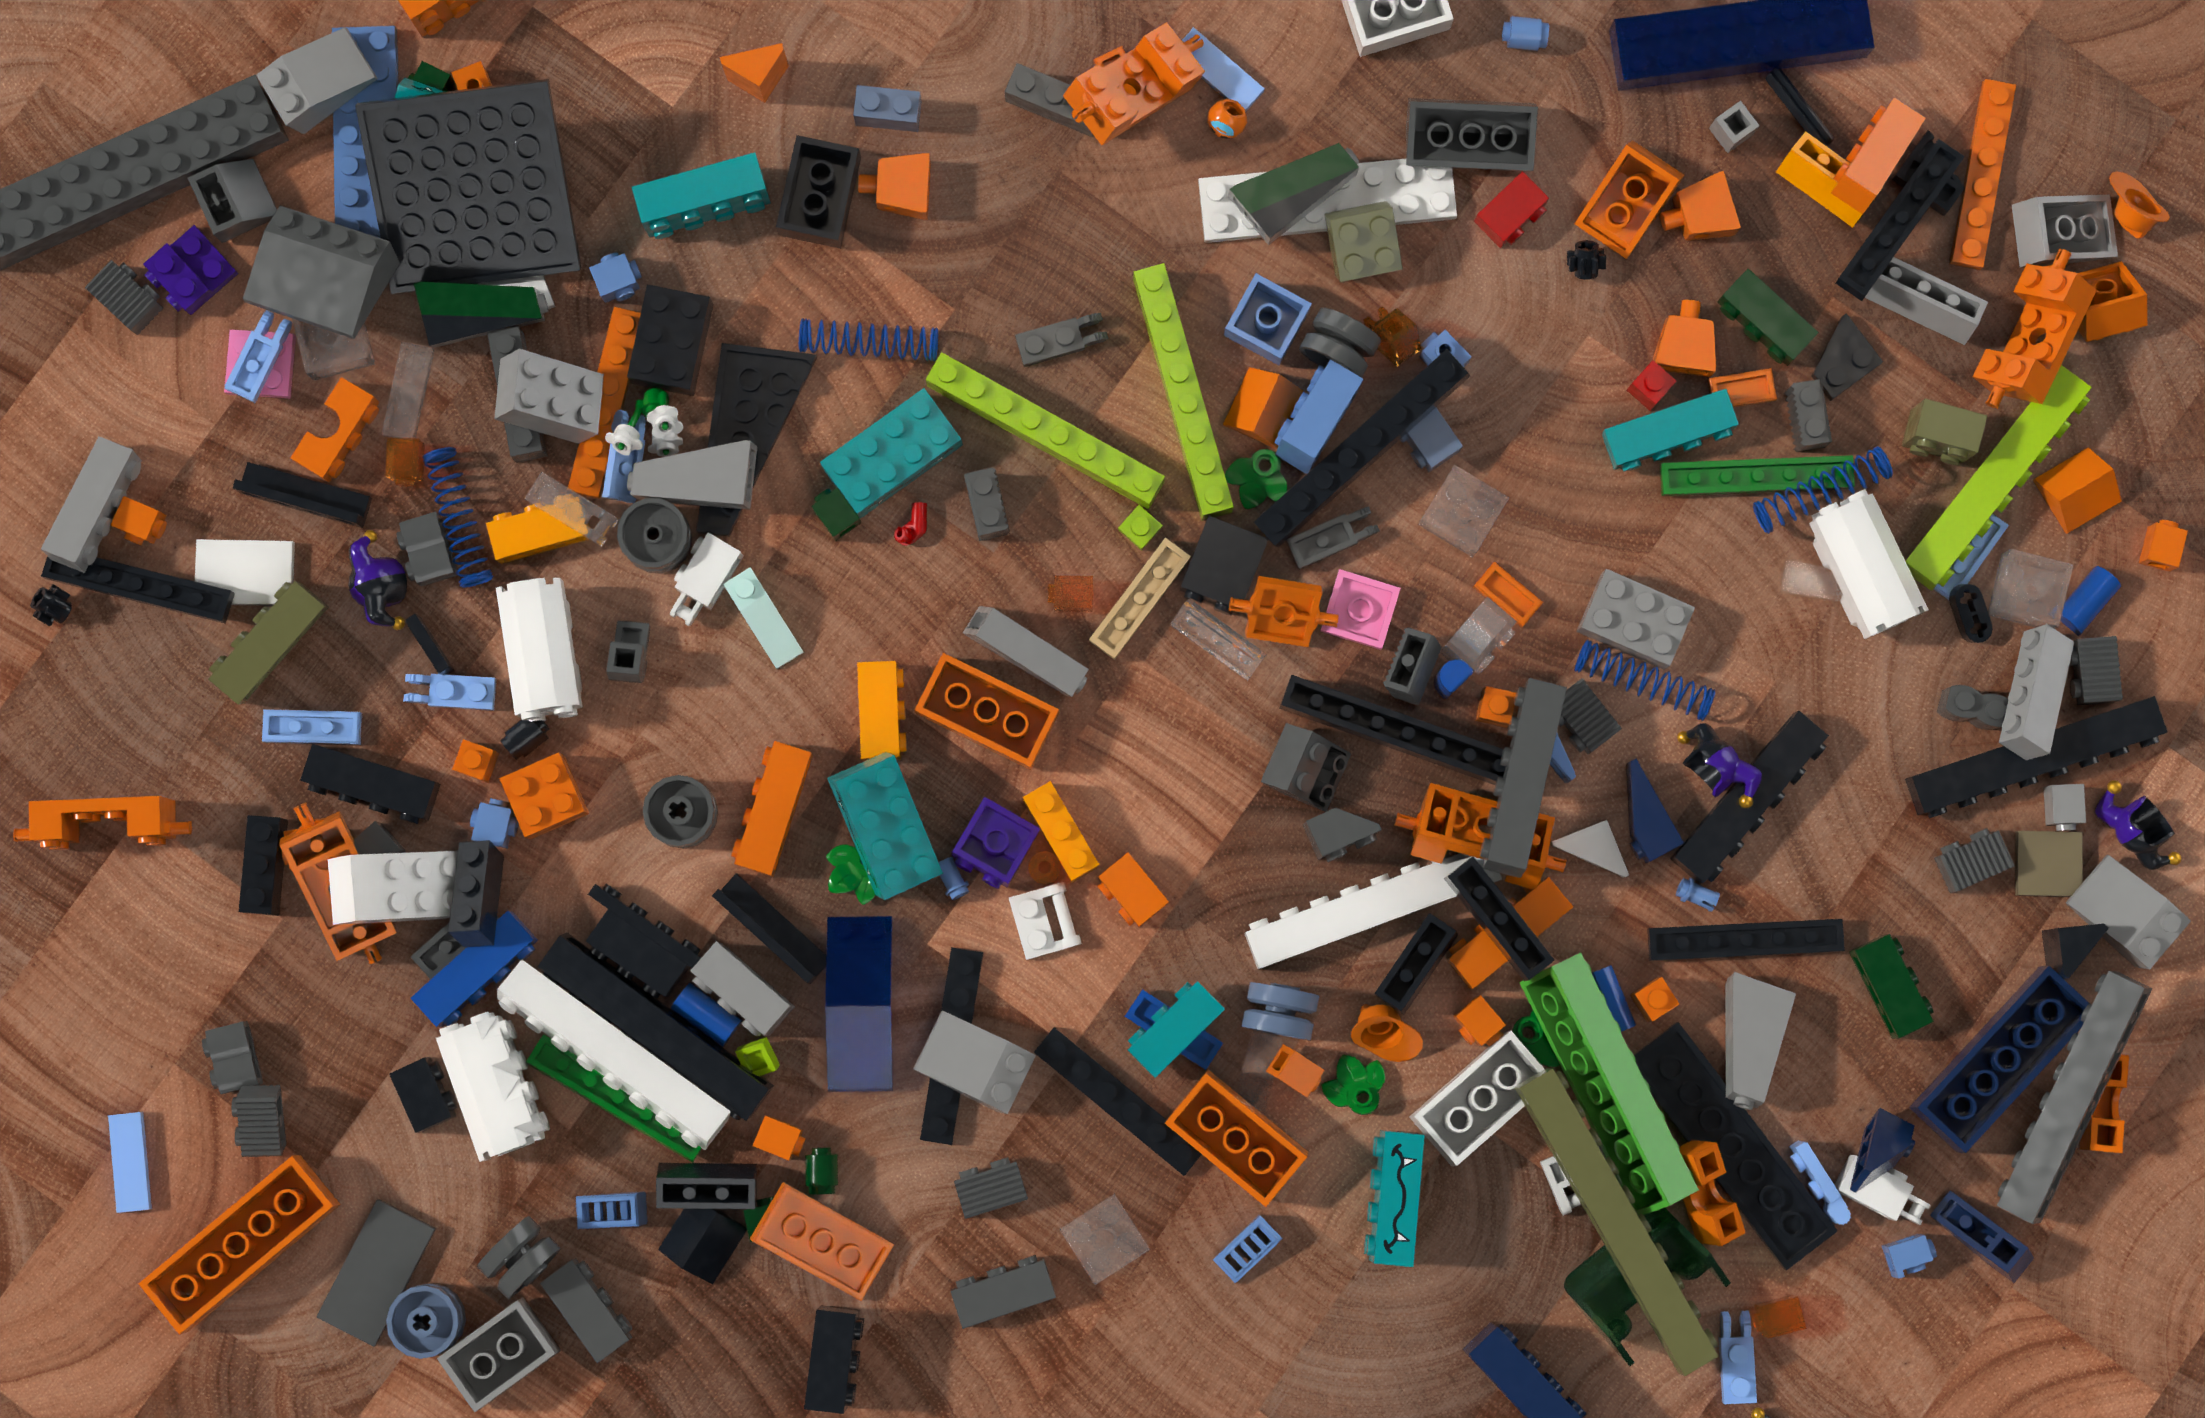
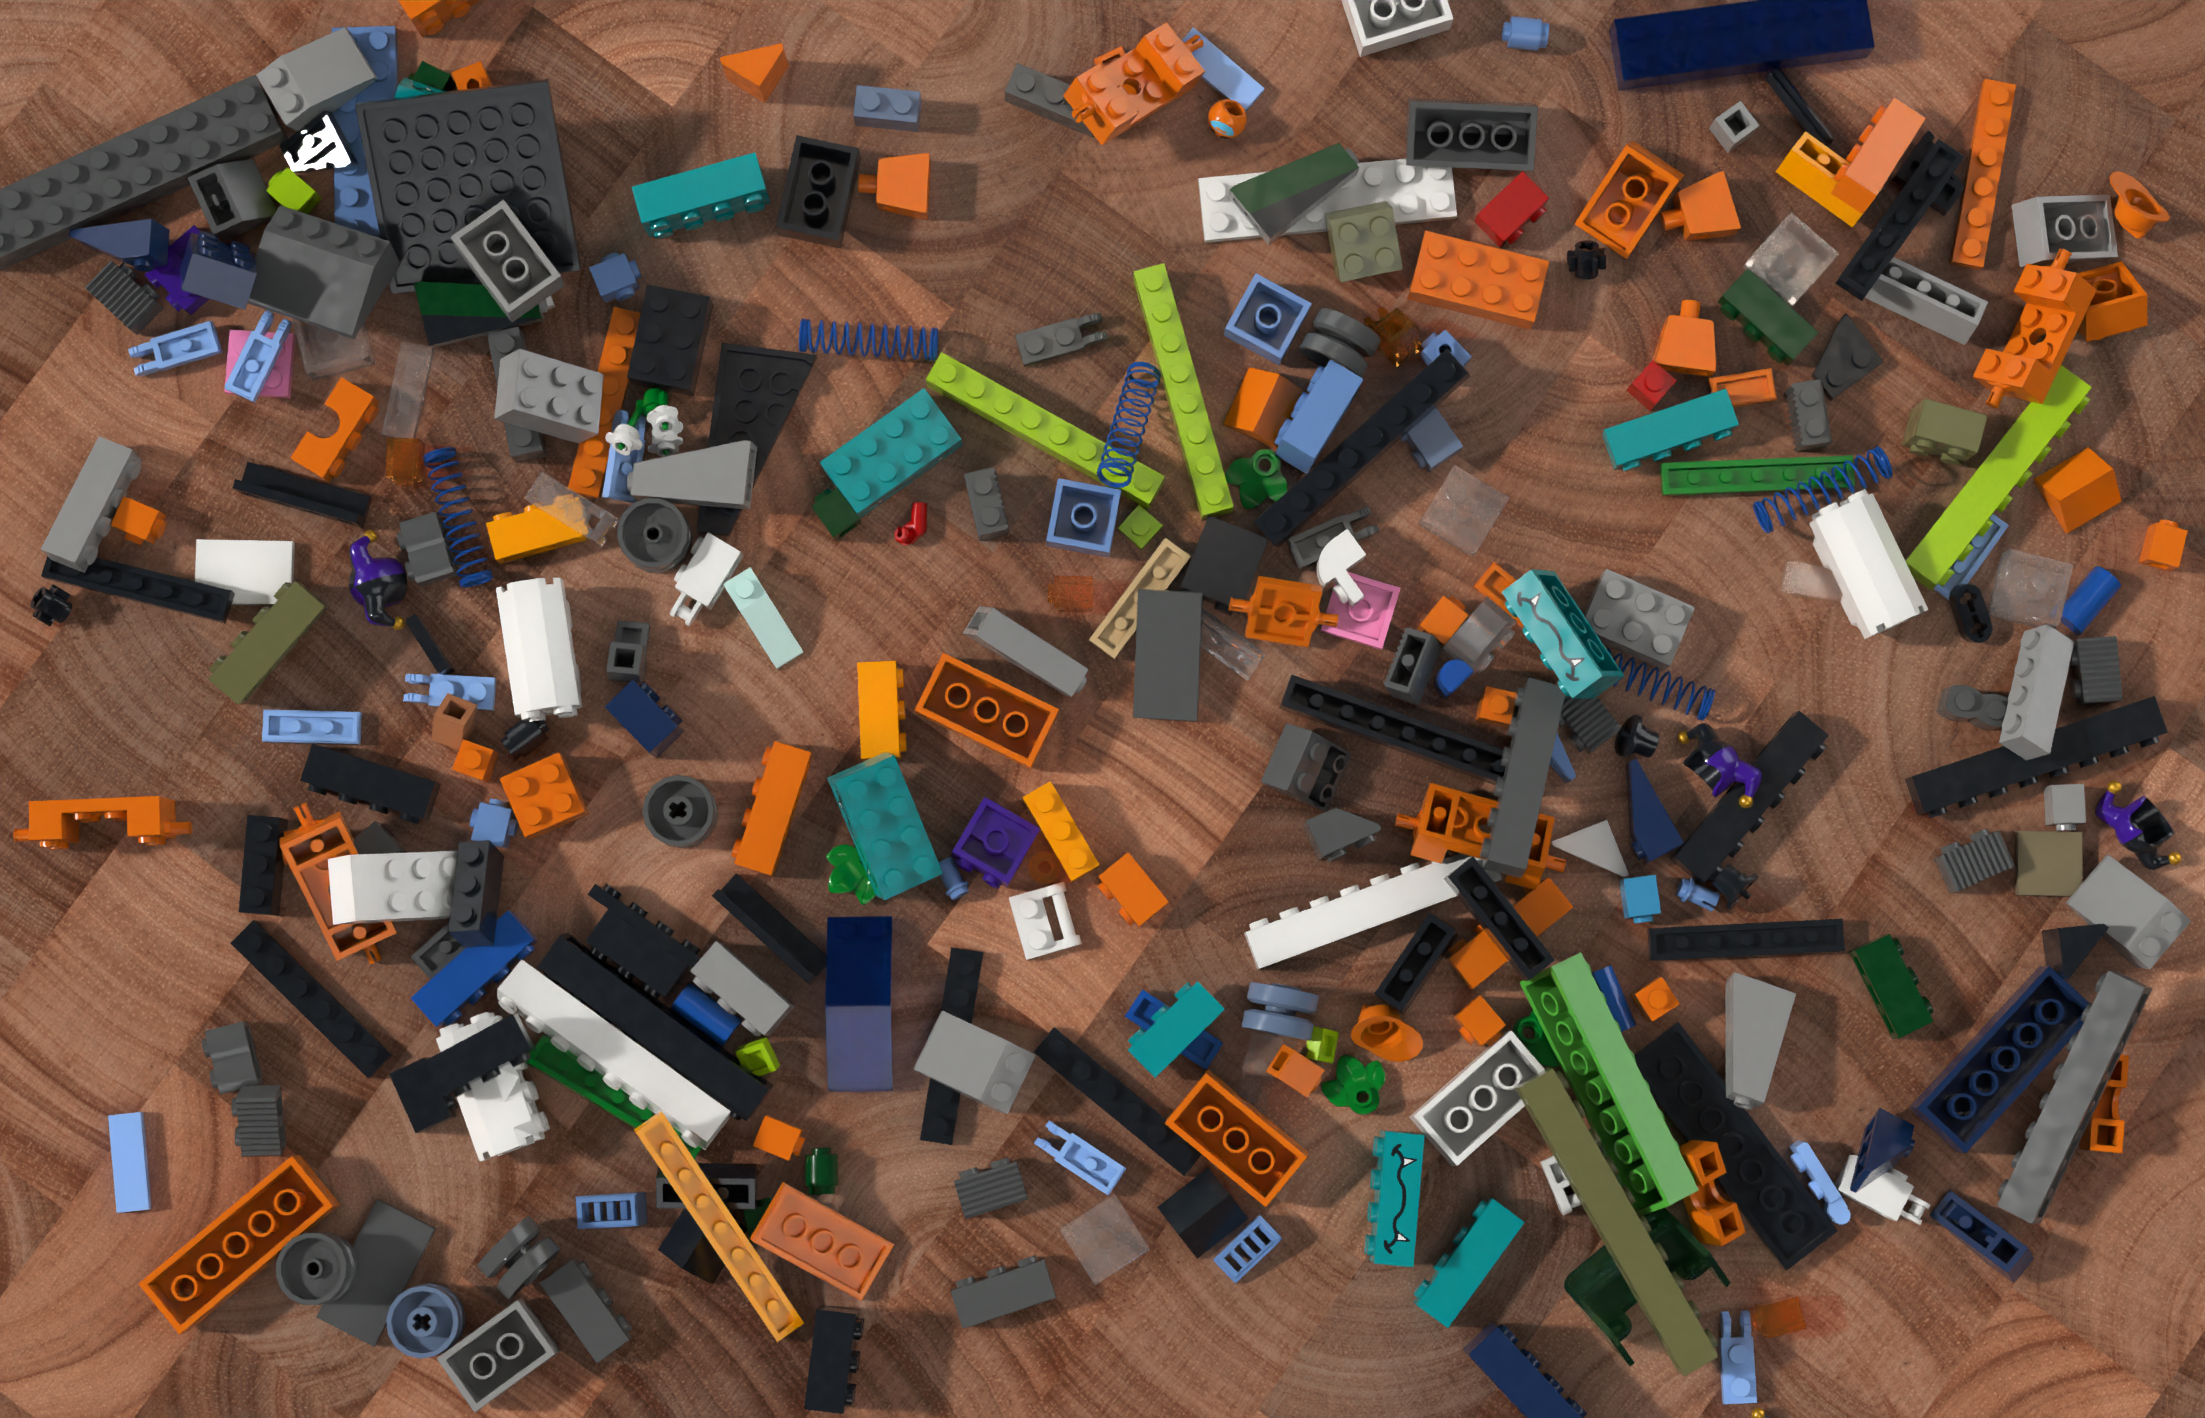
medium blue brick [1881,1234,1937,1279] -> none
none -> dark blue slope [69,219,170,272]
none -> light blue hinge [128,321,223,377]
none -> dark blue brick [180,231,257,310]
none -> black plate [230,920,393,1078]
none -> lime brick [266,167,322,214]
none -> dark grey wheel [276,1233,359,1305]
none -> wing [279,111,358,174]
none -> black brick [425,1014,536,1099]
none -> nougat brick [431,693,477,750]
none -> light grey brick [451,200,564,322]
none -> dark blue brick [604,680,685,758]
none -> light orange plate [634,1111,804,1342]
none -> light blue hinge [1034,1120,1126,1196]
none -> medium blue brick [1046,478,1121,558]
none -> blue piece [1097,361,1161,488]
none -> dark grey tile [1133,589,1203,721]
none -> black slope [1157,1167,1248,1259]
none -> lime plate [1306,1026,1339,1064]
none -> white brick [1316,529,1366,607]
none -> orange brick [1407,230,1549,329]
none -> teal brick [1413,1198,1525,1328]
none -> orange brick [1417,595,1469,649]
none -> teal brick [1502,569,1624,699]
none -> black piece [1614,714,1659,758]
none -> dark azure brick [1619,875,1661,924]
none -> black piece [1712,864,1759,911]
none -> clear brick [1743,212,1839,307]

